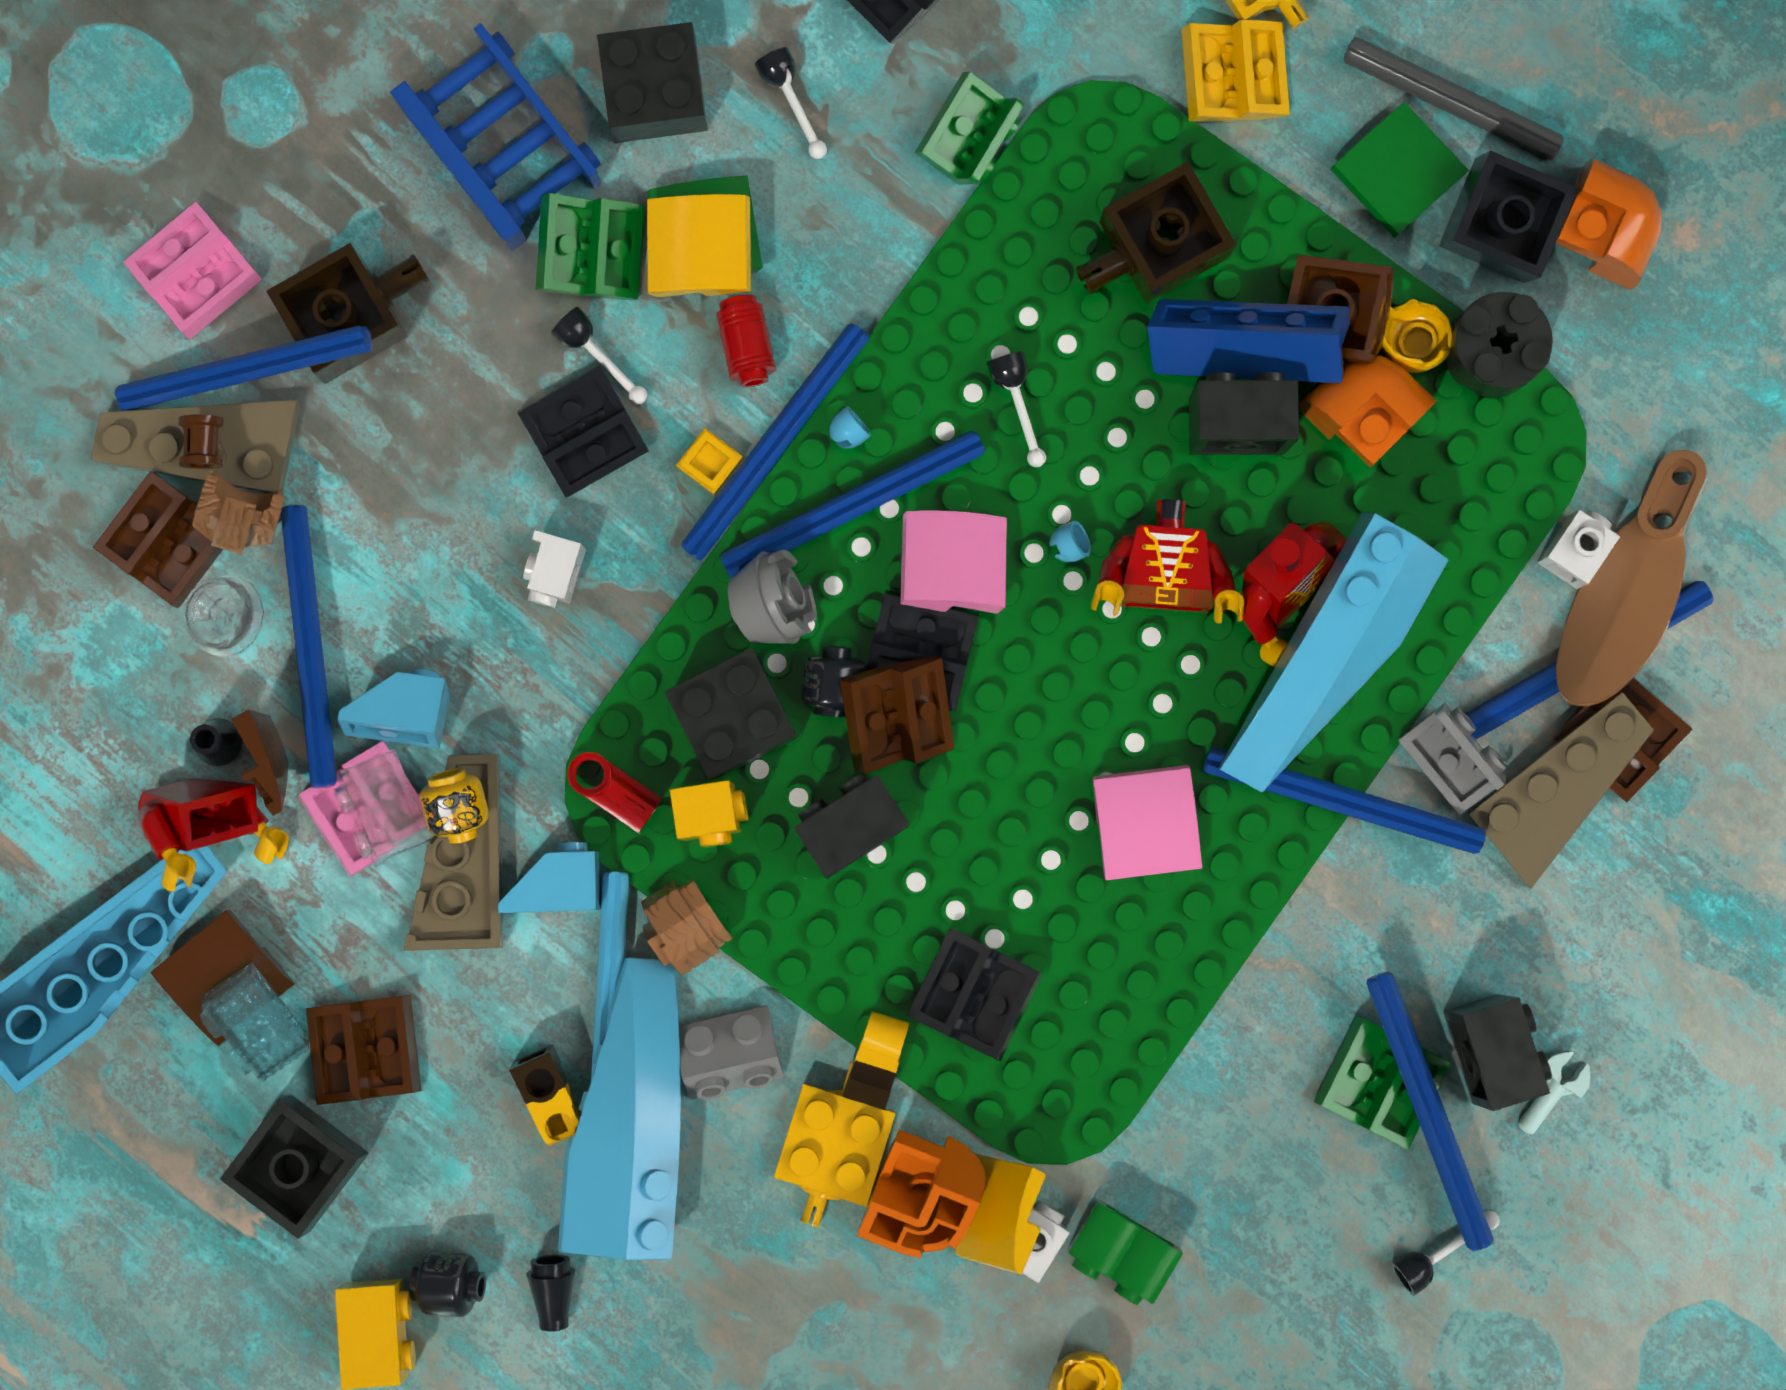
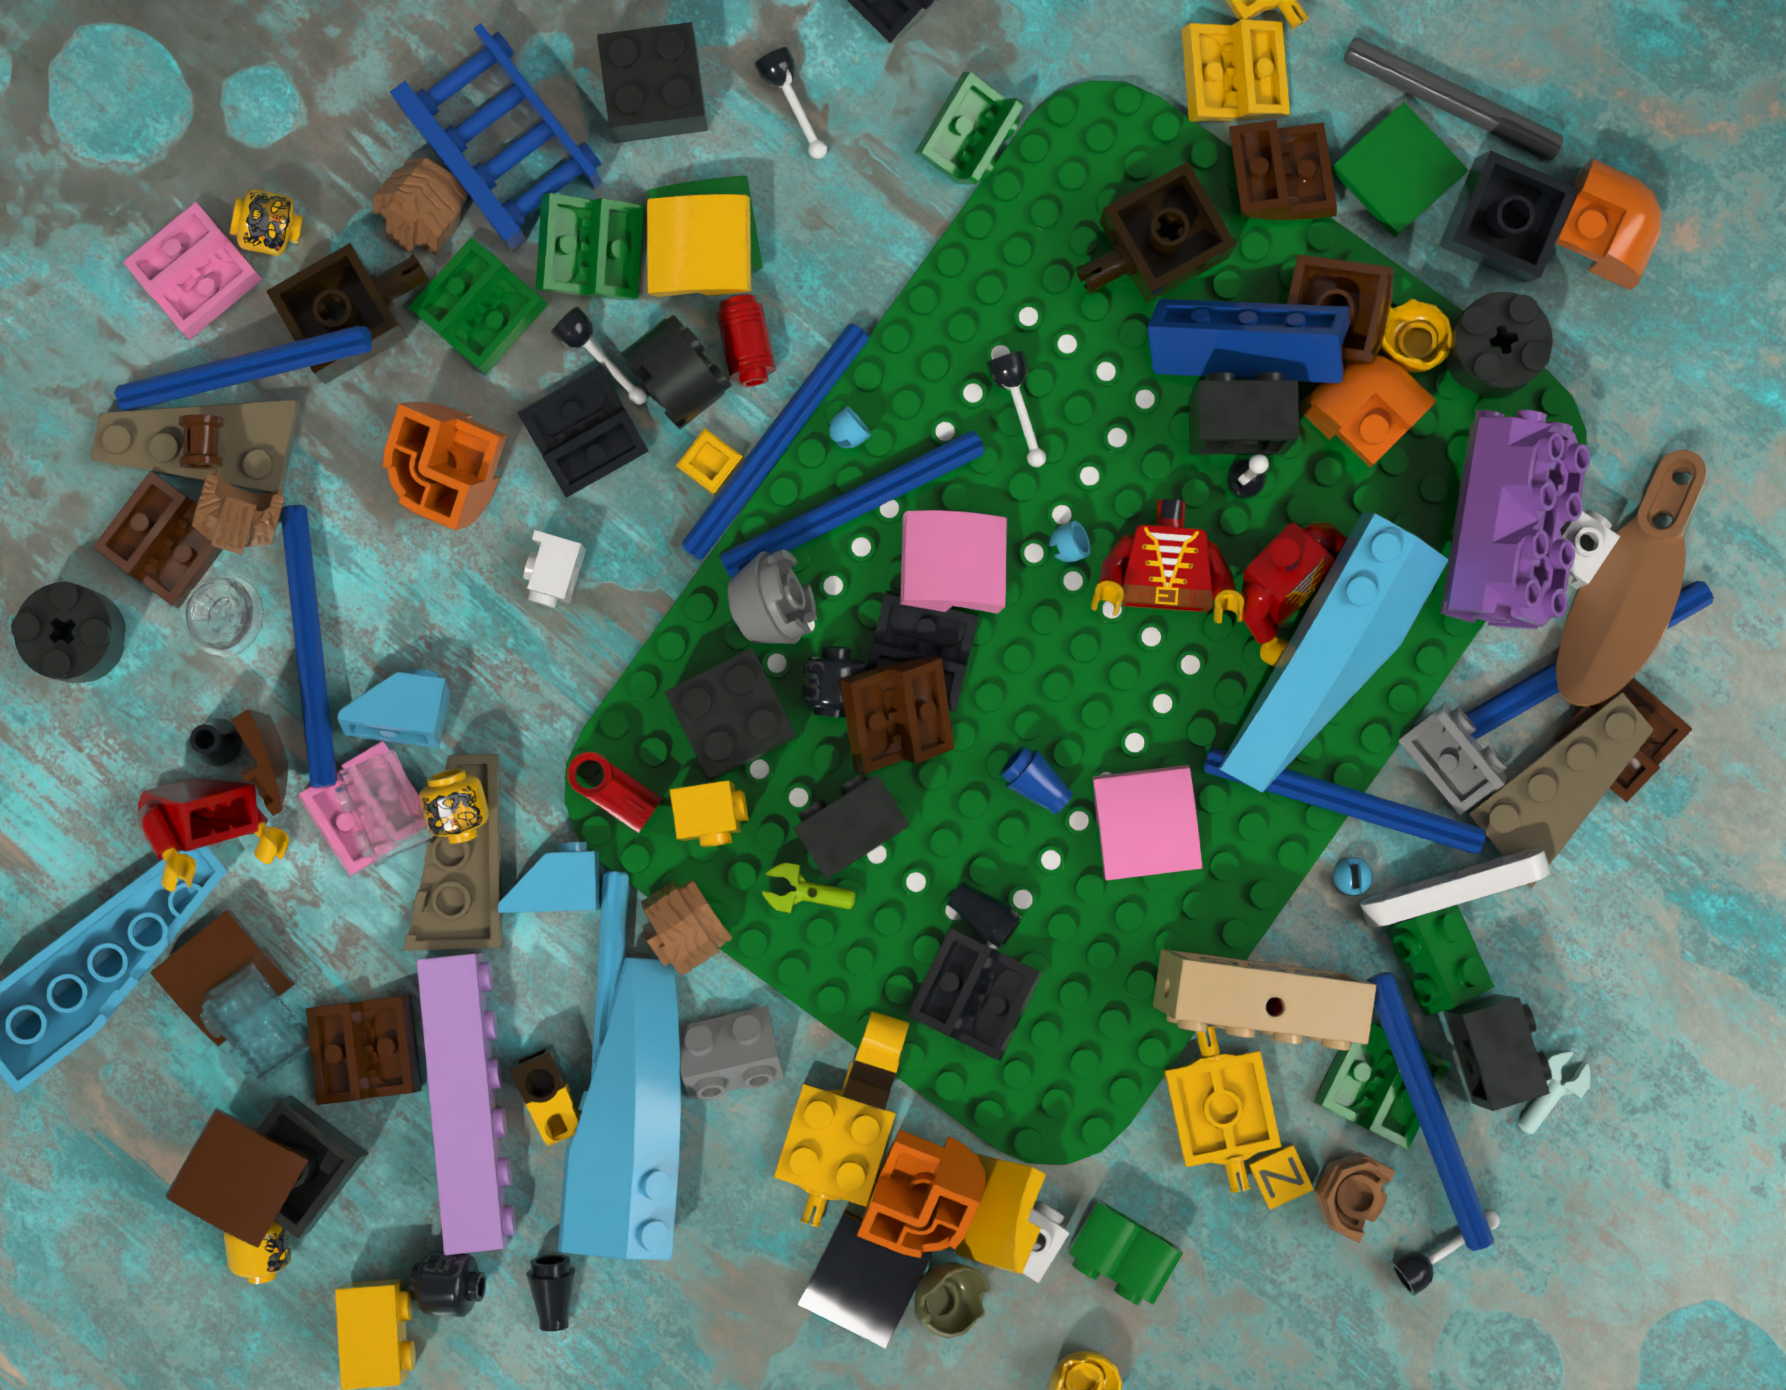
none -> pearl dark grey brick [11,581,126,683]
none -> reddish brown slope [165,1107,308,1248]
none -> yellow head [224,1221,291,1284]
none -> head [230,189,303,256]
none -> medium nougat hair [373,158,468,255]
none -> orange brick [382,402,507,530]
none -> green slope [408,237,548,375]
none -> lavender brick [417,953,516,1255]
none -> pearl dark grey brick [620,314,732,430]
none -> lime bar [762,863,856,913]
none -> black slope [798,1210,932,1349]
none -> olive hair [914,1262,990,1339]
none -> black cone [947,881,1022,949]
none -> blue cone [999,745,1073,815]
none -> tan brick [1153,949,1376,1050]
none -> yellow plate [1164,1025,1281,1193]
none -> black hinge [1226,454,1269,499]
none -> reddish brown slope [1229,120,1337,220]
none -> yellow tile [1248,1144,1314,1210]
none -> medium nougat hair [1313,1152,1396,1243]
none -> medium azure hinge [1332,857,1373,896]
none -> white beam [1360,848,1551,928]
none -> green bracket [1386,904,1495,1016]
none -> medium lavender brick [1440,410,1590,630]

